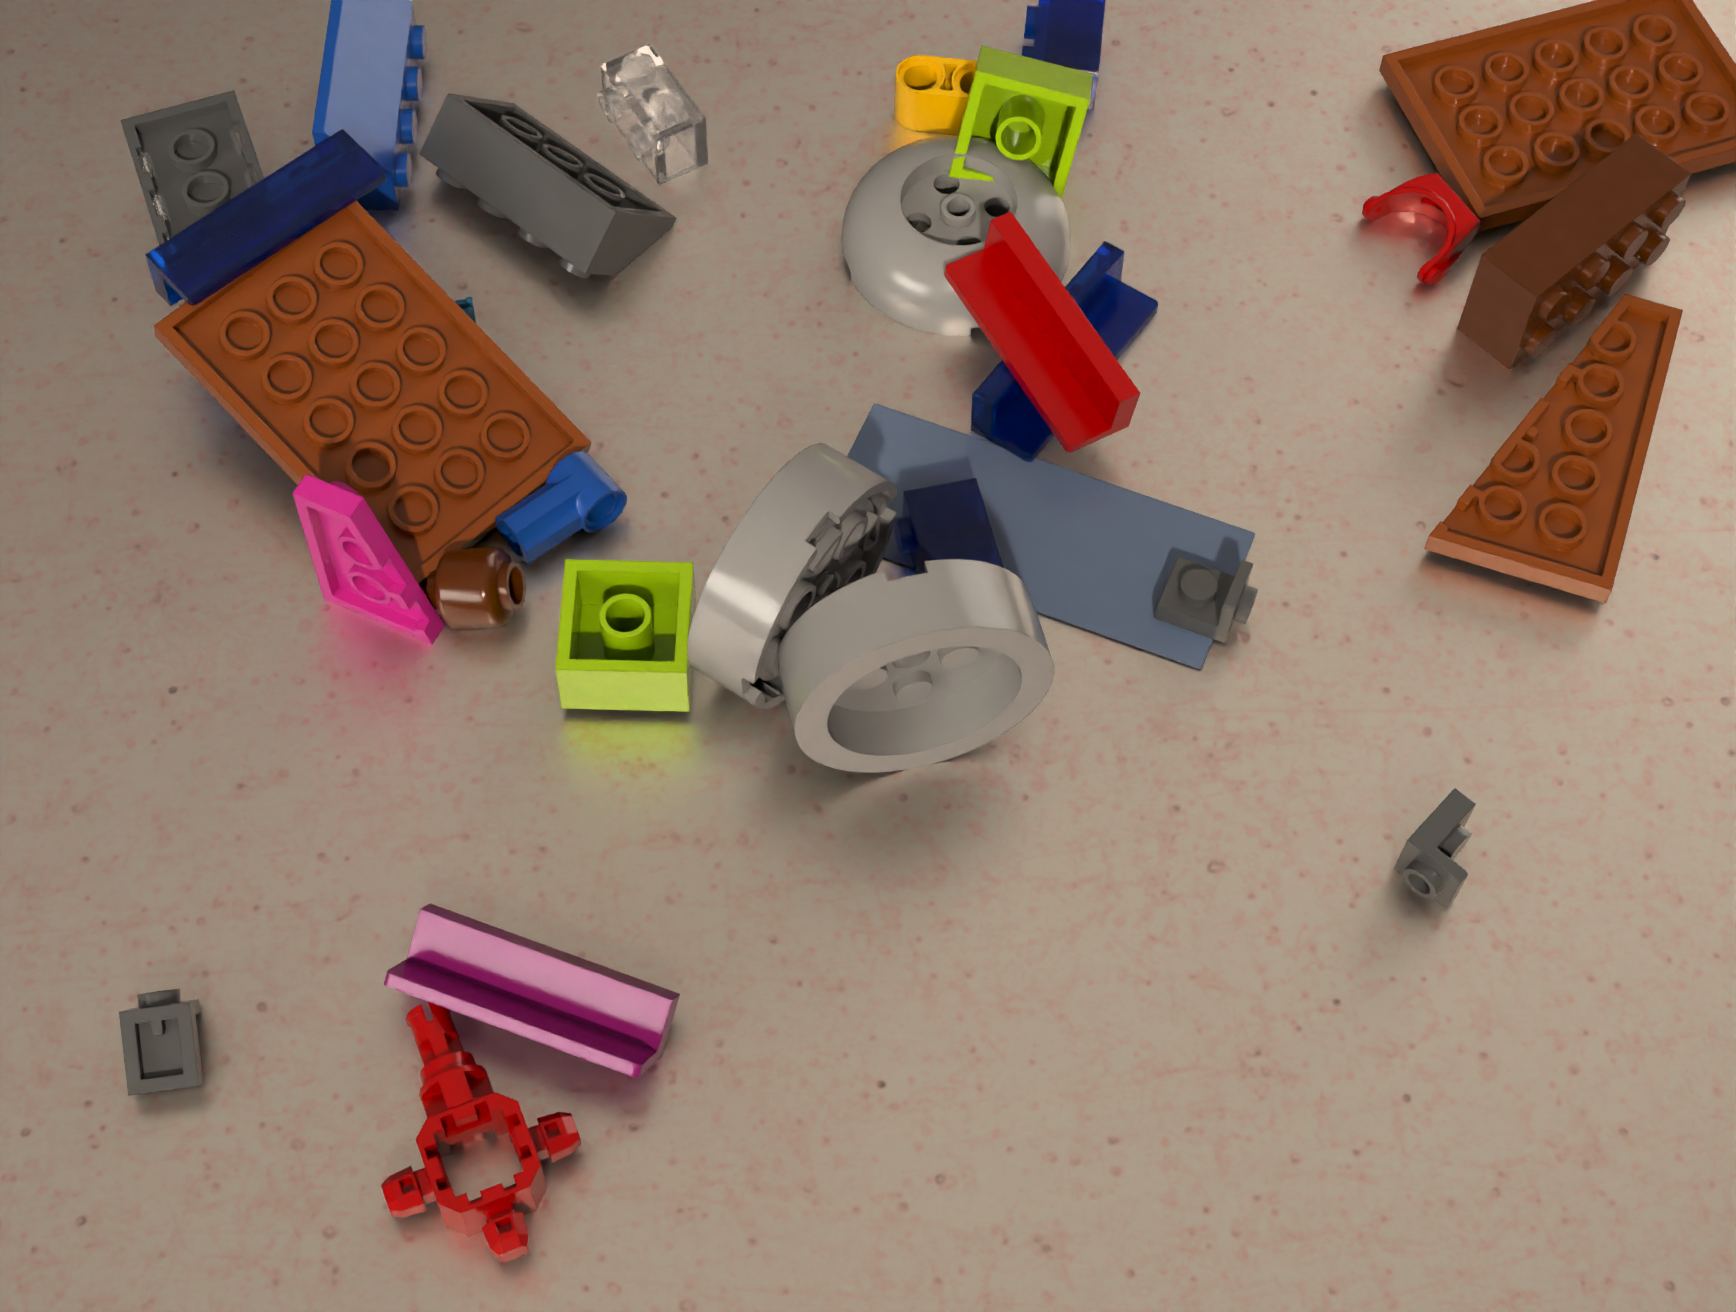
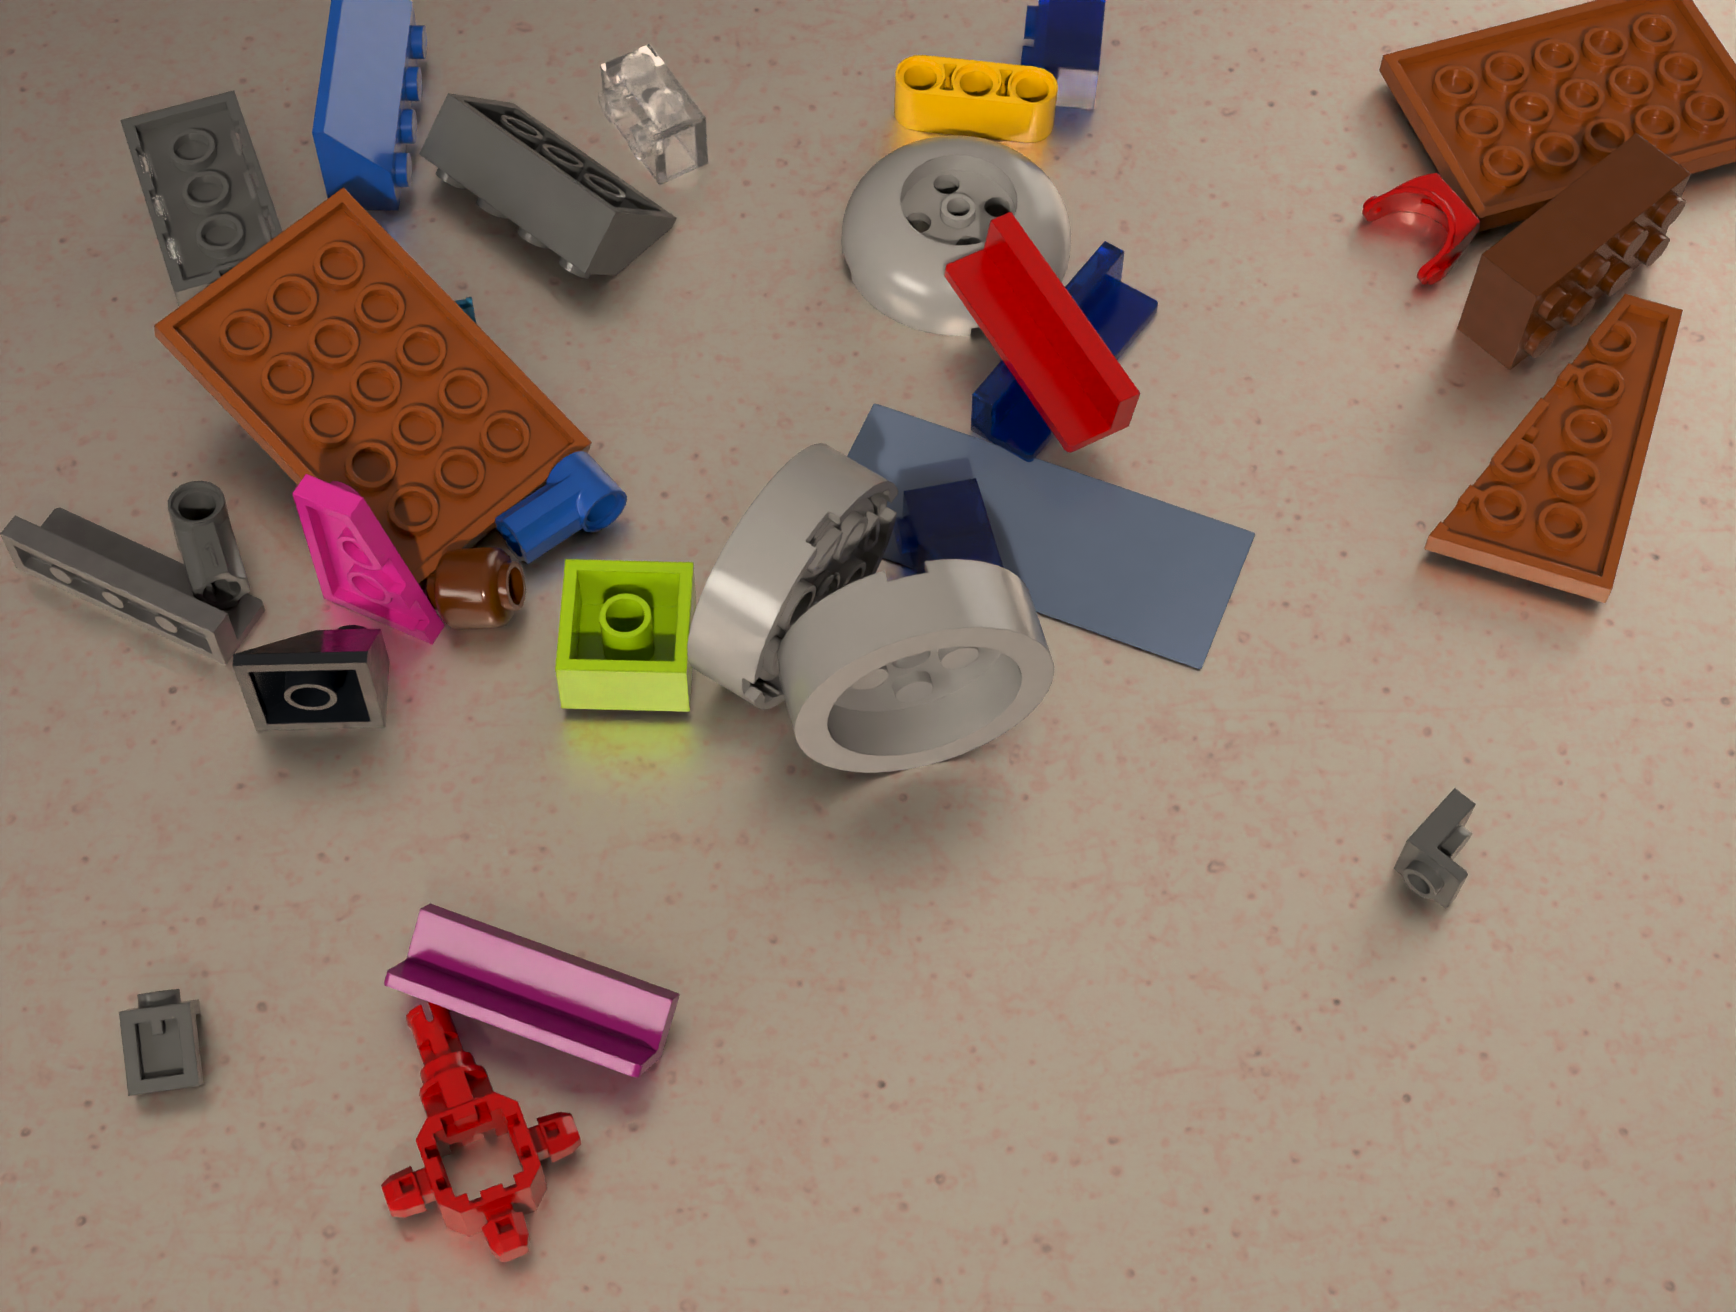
clear blue panel [145,129,386,306] -> none
lime brick [949,45,1093,199] -> none
dark grey bracket [1155,557,1258,643] -> none
none -> flat silver panel [0,508,265,666]
none -> dark grey piece [168,481,250,609]
none -> black slope [232,625,390,731]

